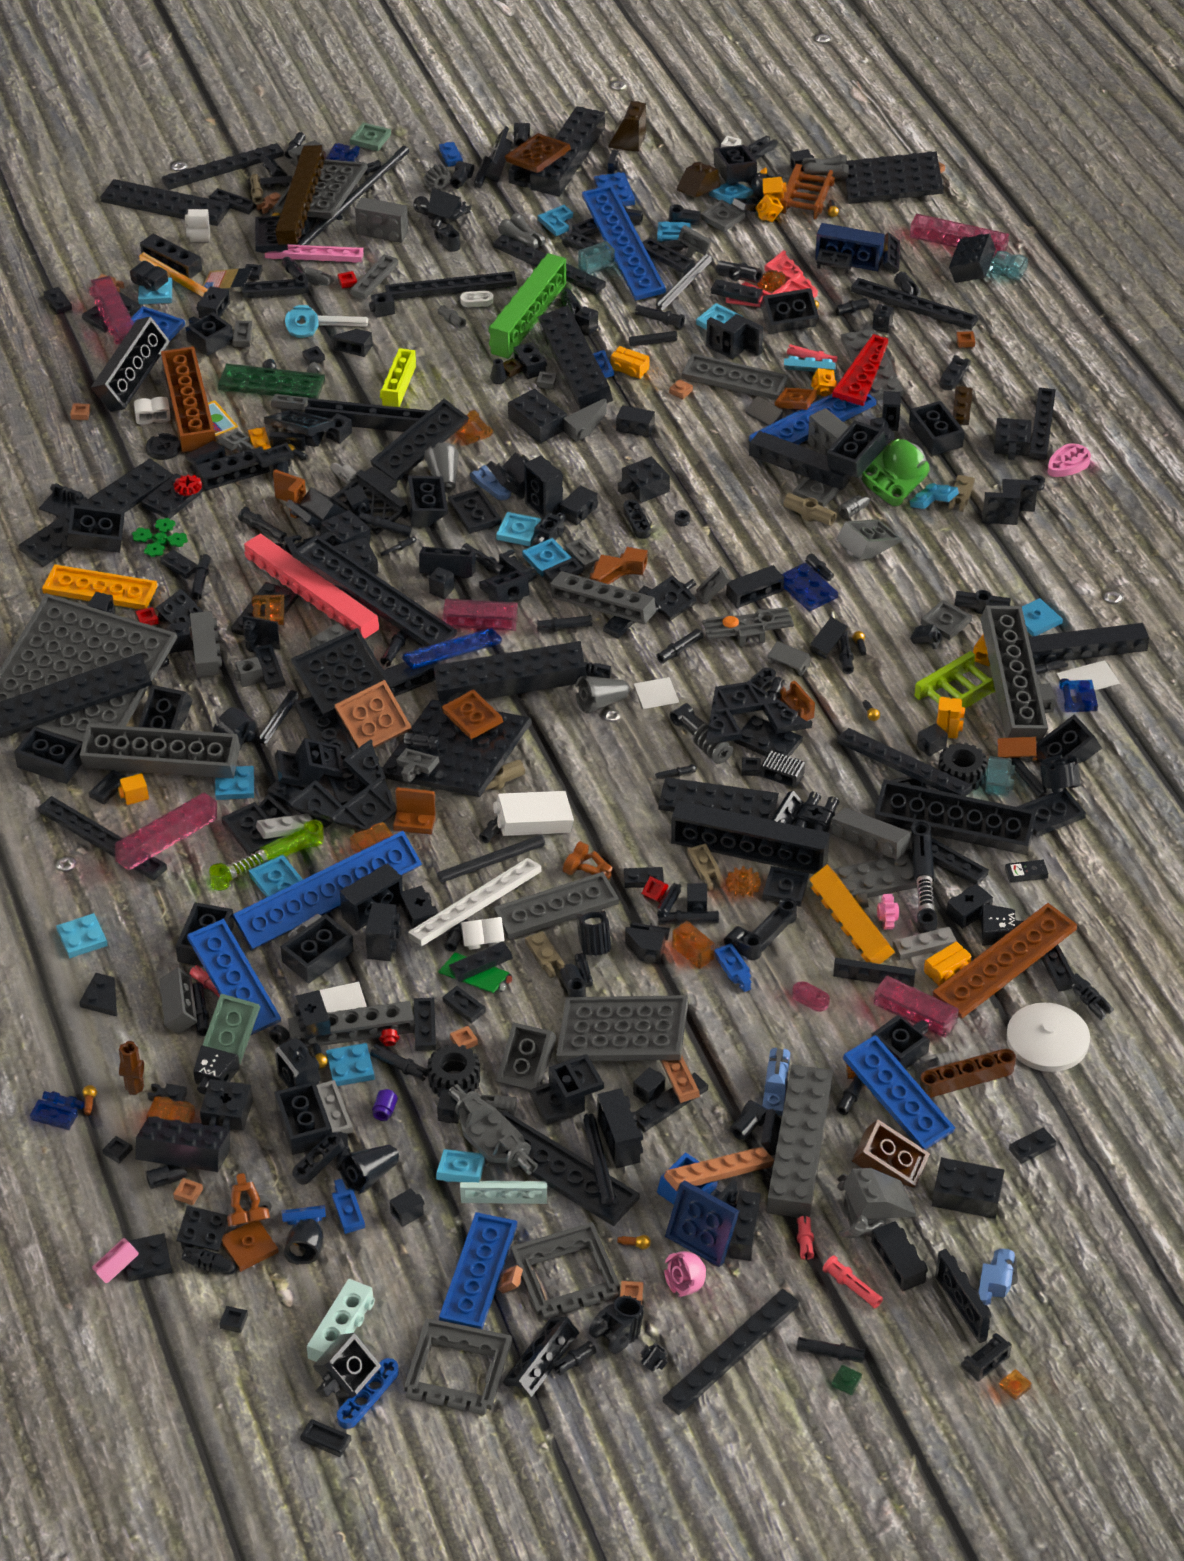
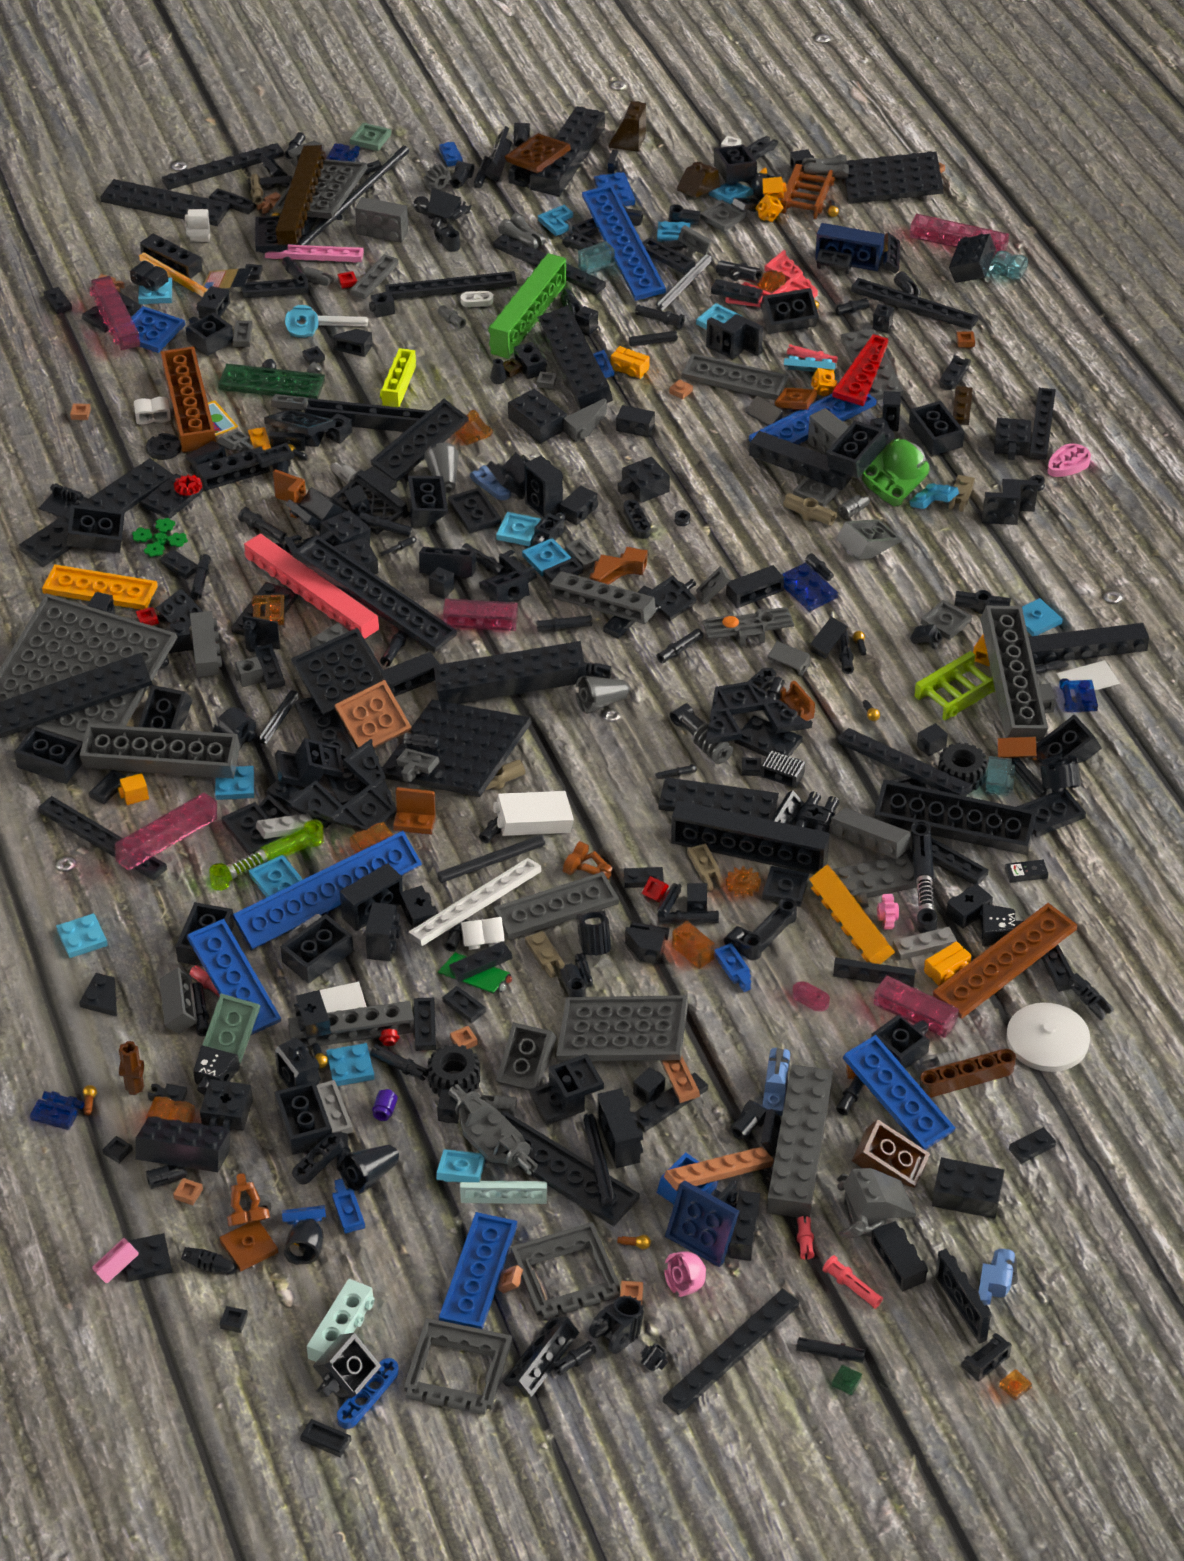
black brick [91,316,170,412] -> none
black hinge [176,1205,229,1252] -> none
black bush [269,1025,290,1045] -> none
black brick [389,1188,425,1227] -> none
clear blue tile [402,628,502,670] -> none
dark orange plate [442,689,503,739] -> none
white sticker [634,677,679,709] -> none
light orange brick [937,697,965,739] -> none

